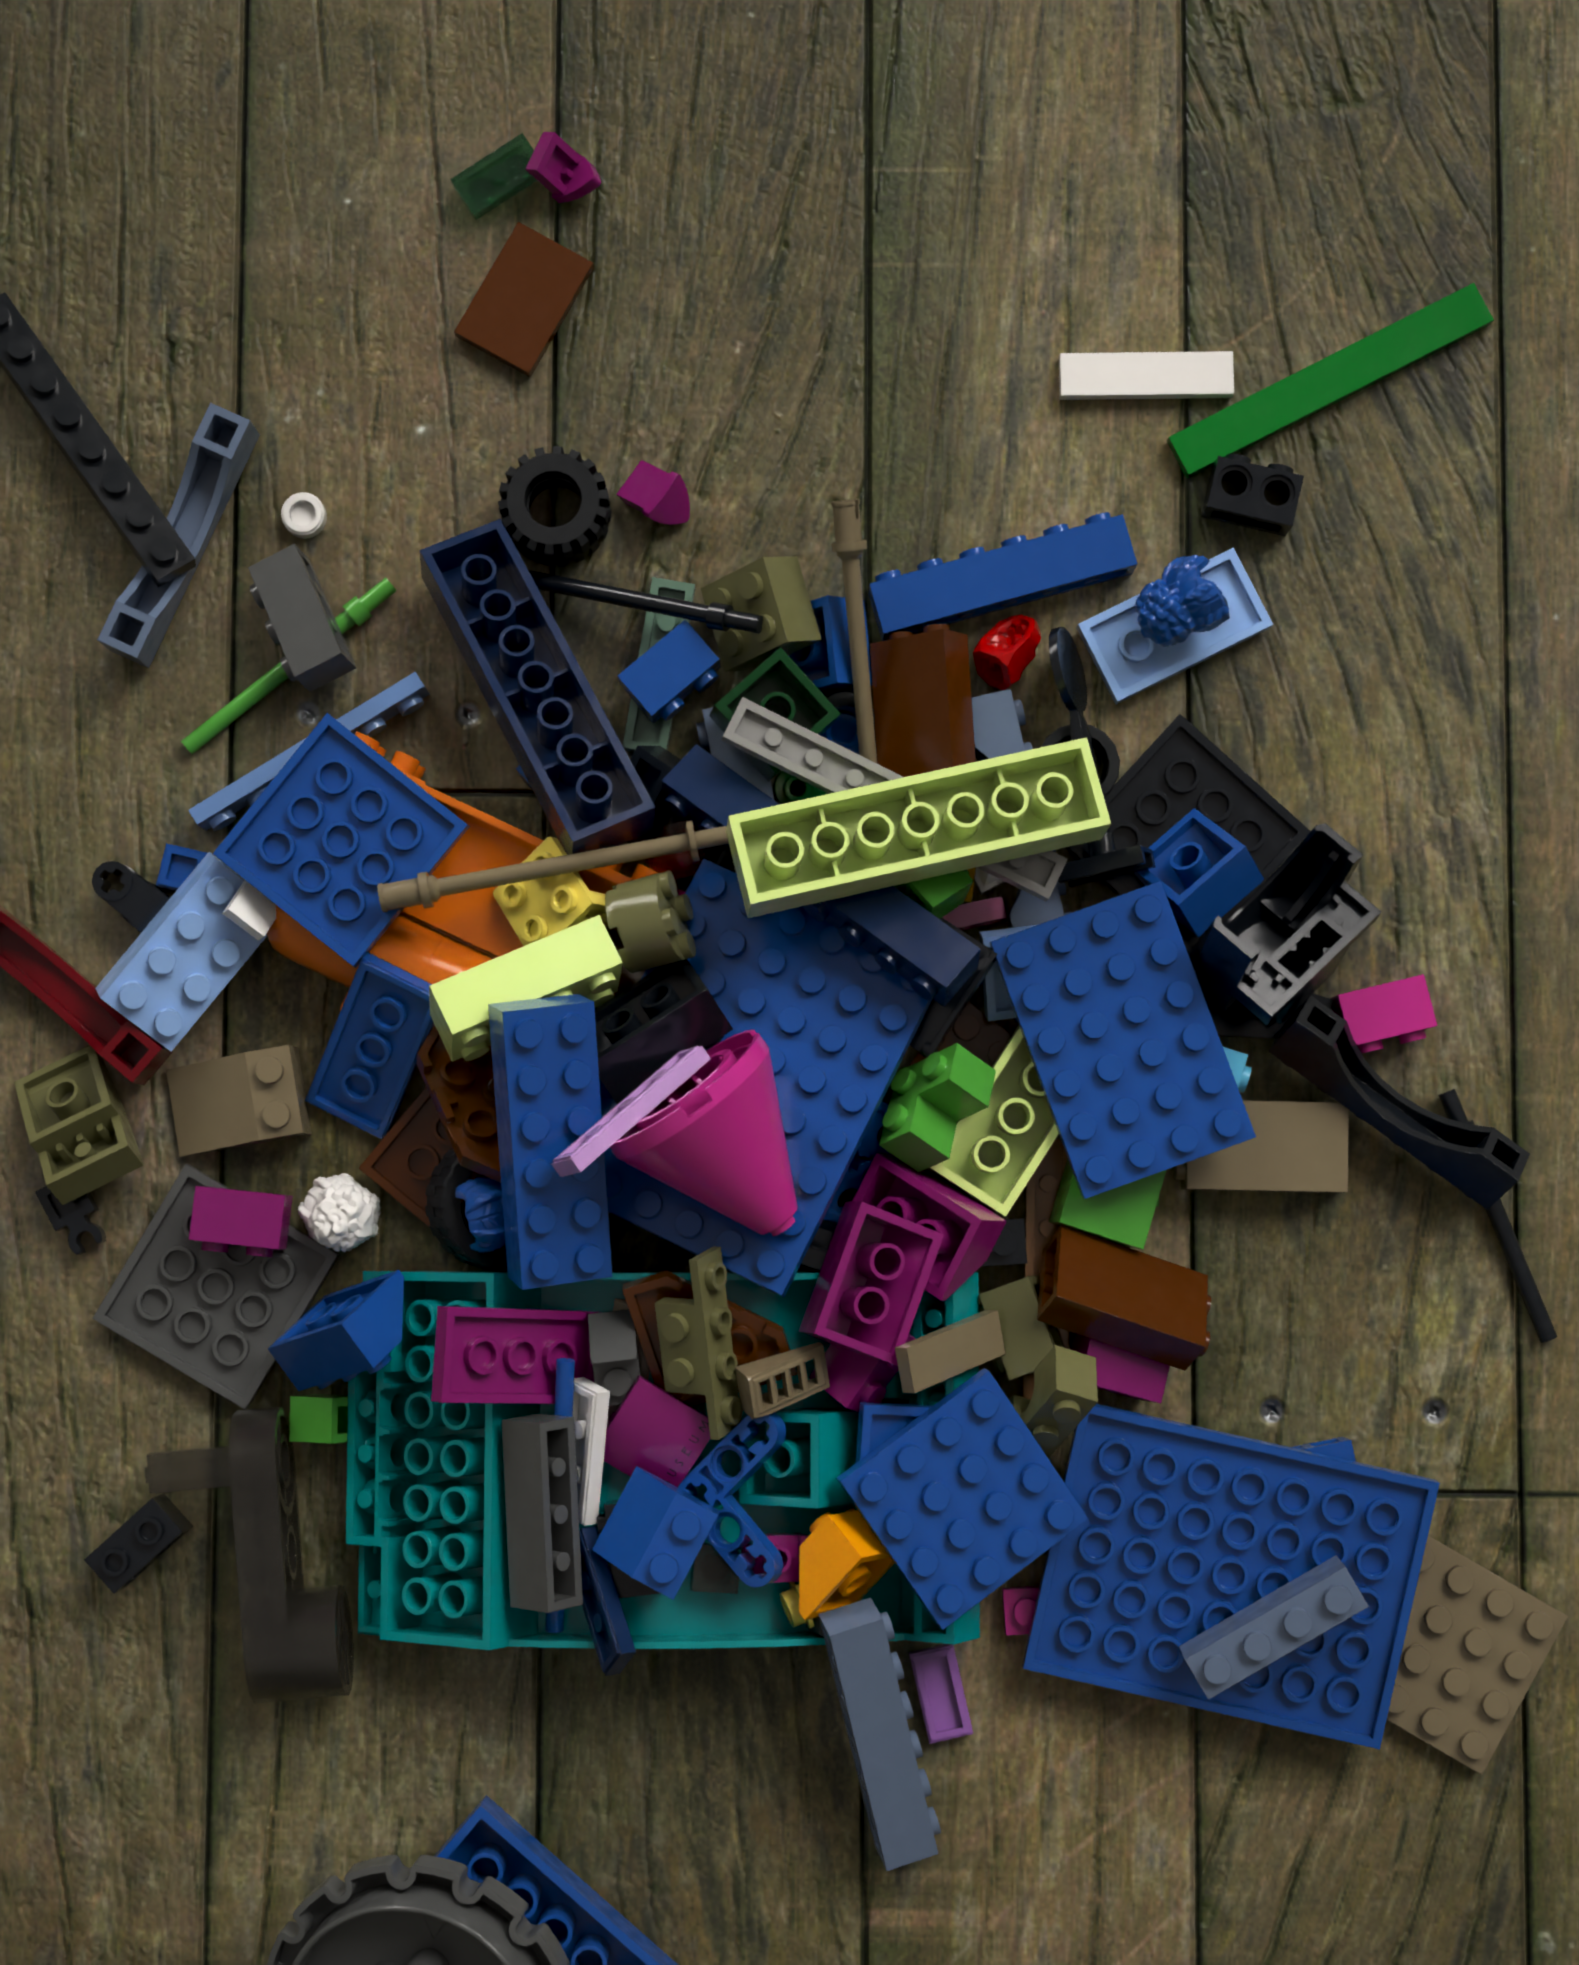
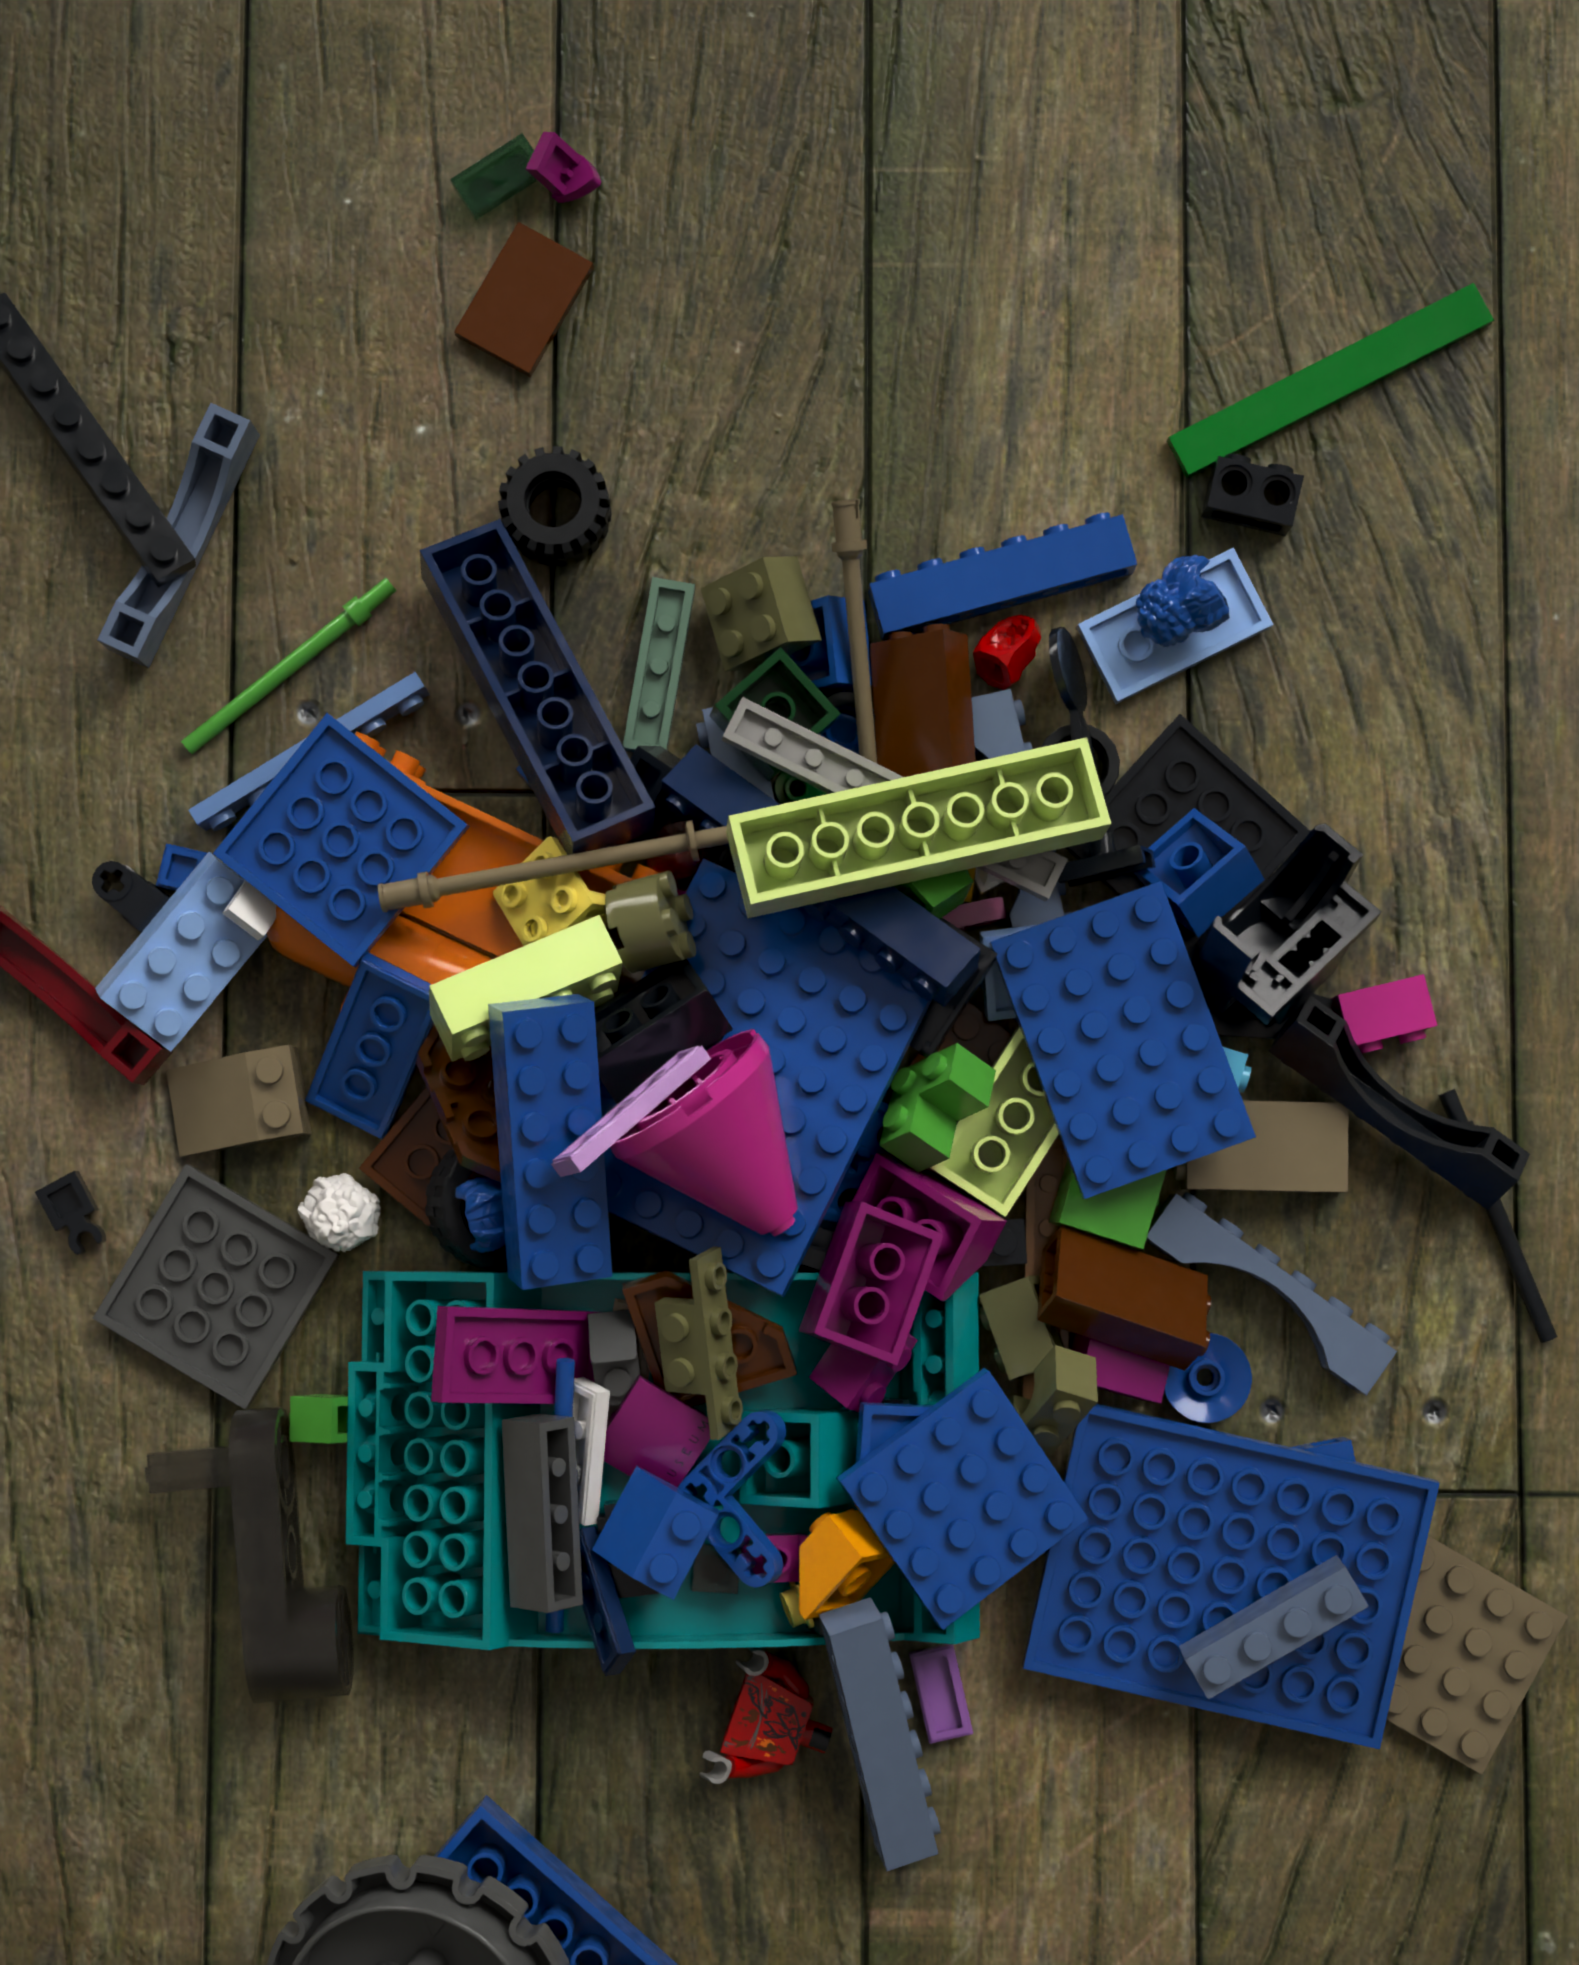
olive slope [14,1045,144,1205] -> none
black brick [84,1493,193,1594] -> none
magenta brick [189,1186,293,1257] -> none
dark grey brick [248,544,356,692] -> none
blue slope [268,1270,404,1391] -> none
white tile [281,492,327,539] -> none
black bar [528,570,763,634] -> none
magenta tile [616,460,690,525] -> none
blue brick [617,619,721,724] -> none
dark tan slope [735,1342,830,1419] -> none
dark tan tile [895,1310,1006,1394] -> none
dark pink plate [1002,1586,1039,1636] -> none
white tile [1059,351,1234,400] -> none
none -> red torso [699,1647,833,1784]
none -> sand blue arch [1146,1192,1397,1396]
none -> blue dish [1164,1333,1252,1423]

